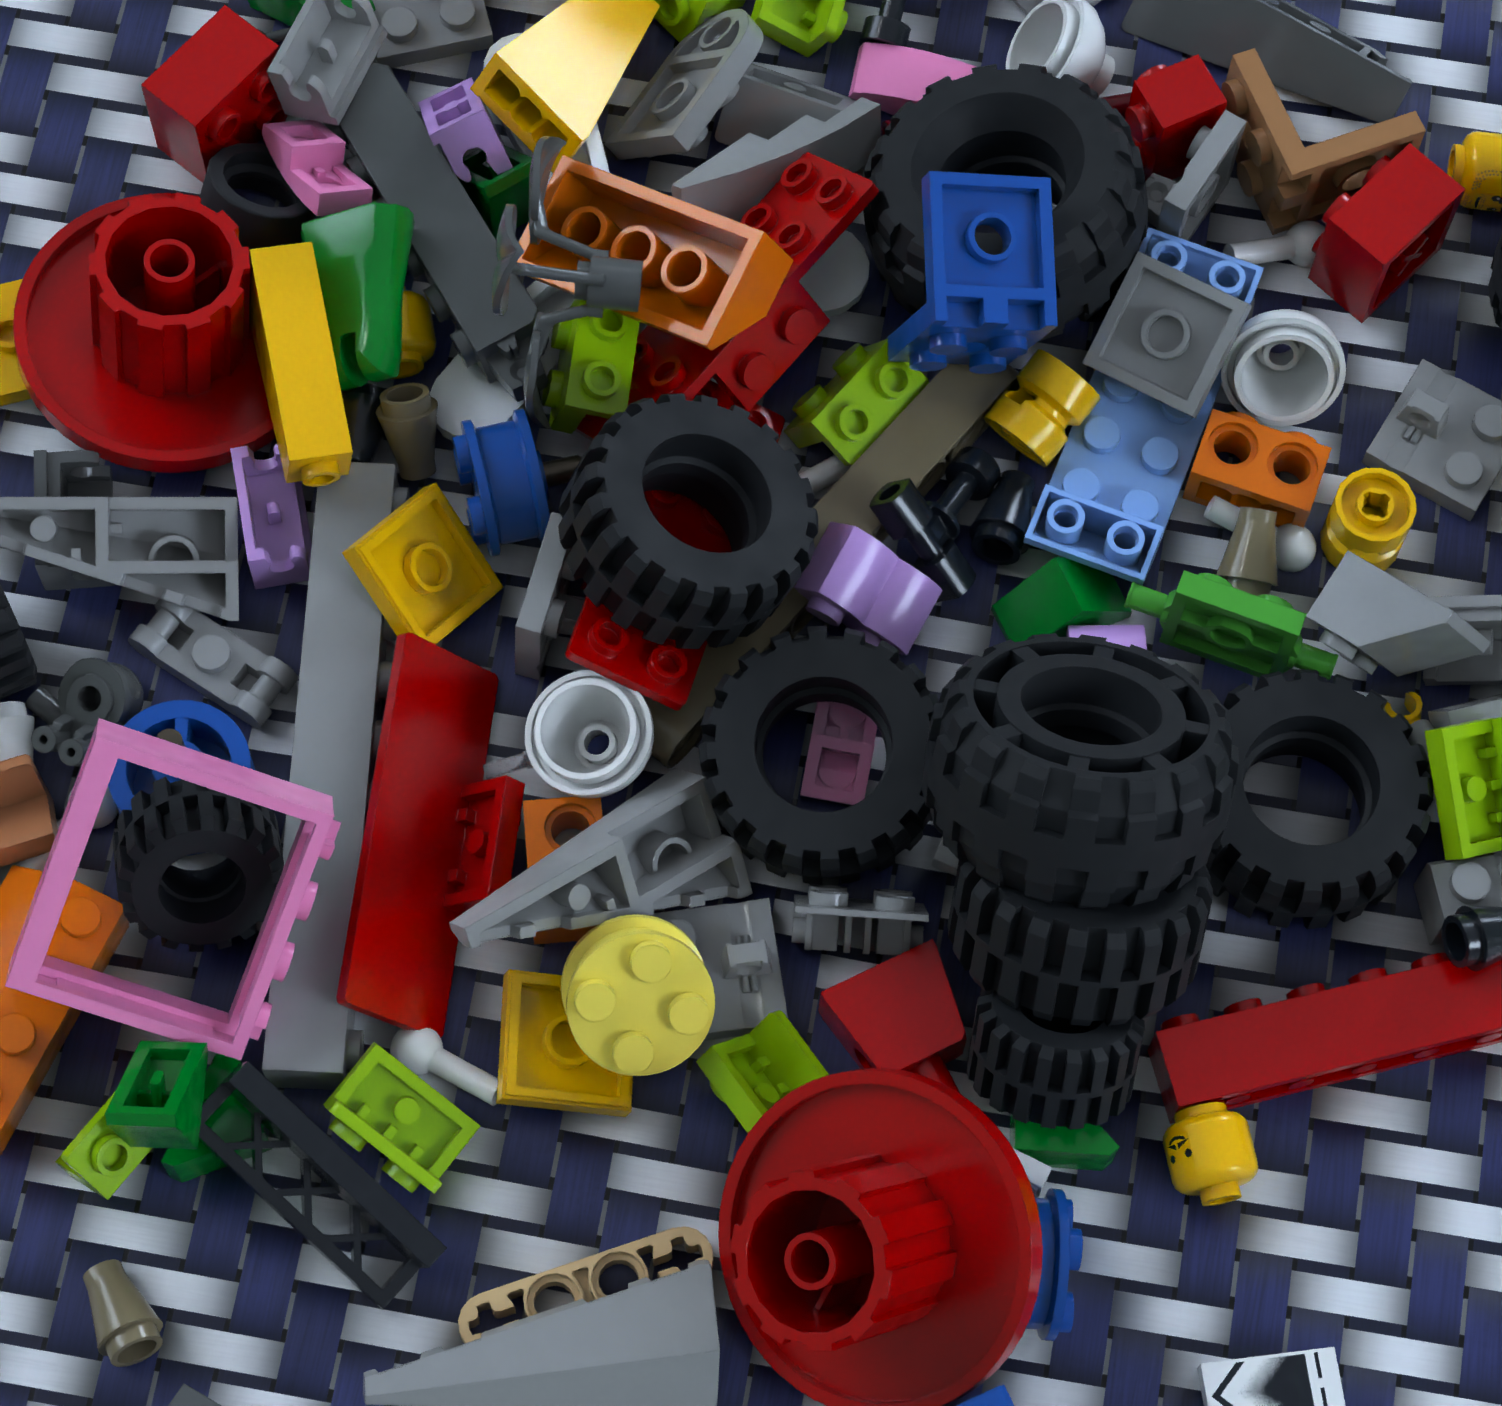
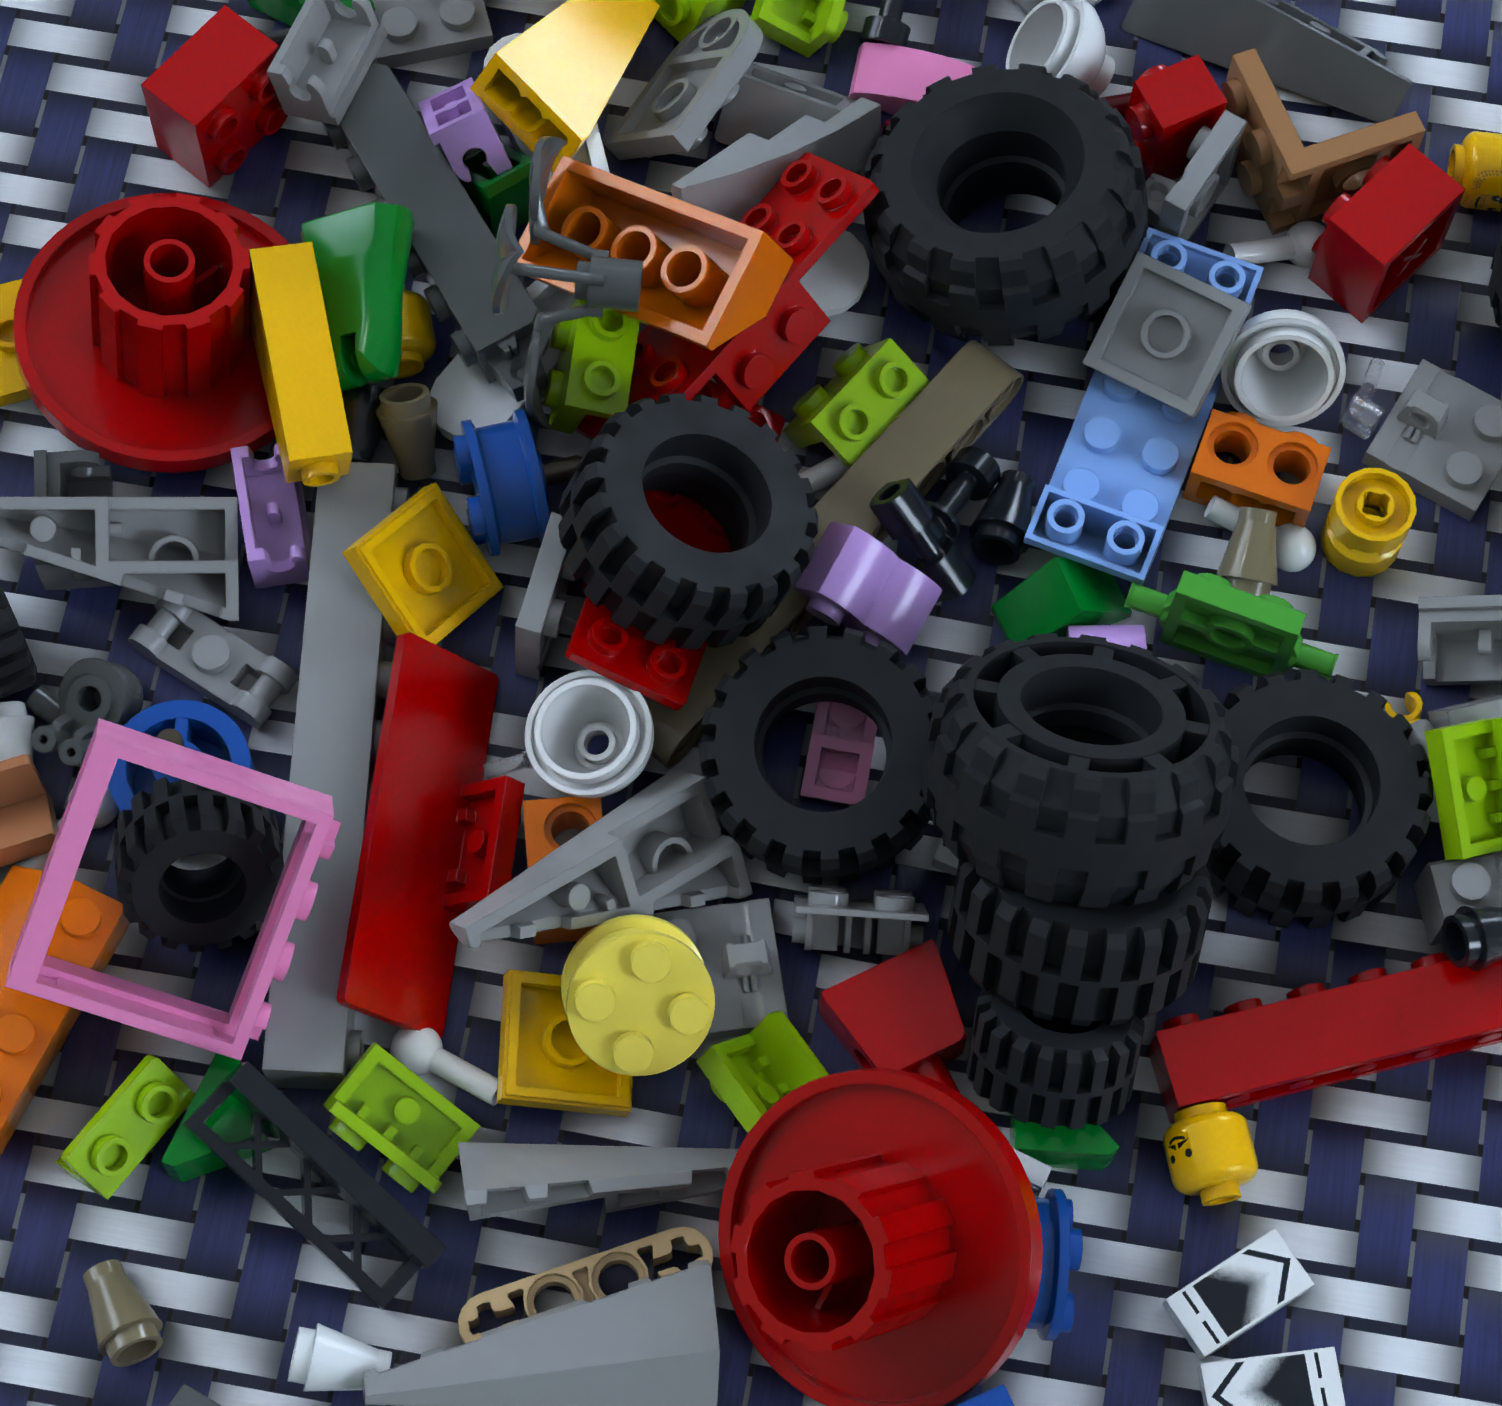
green slope [105,1041,208,1149] -> none
black tyre [200,143,315,249] -> none
bright pink slope [262,120,373,216] -> none
blue bracket [887,171,1058,374] -> none
yellow wheel [984,349,1101,467] -> none
light grey slope [1306,550,1491,677] -> none
none -> white cone [287,1323,392,1391]
none -> light grey wedge [458,1142,738,1221]
none -> white tile [1162,1228,1314,1361]
none -> clear hand [1341,358,1386,441]

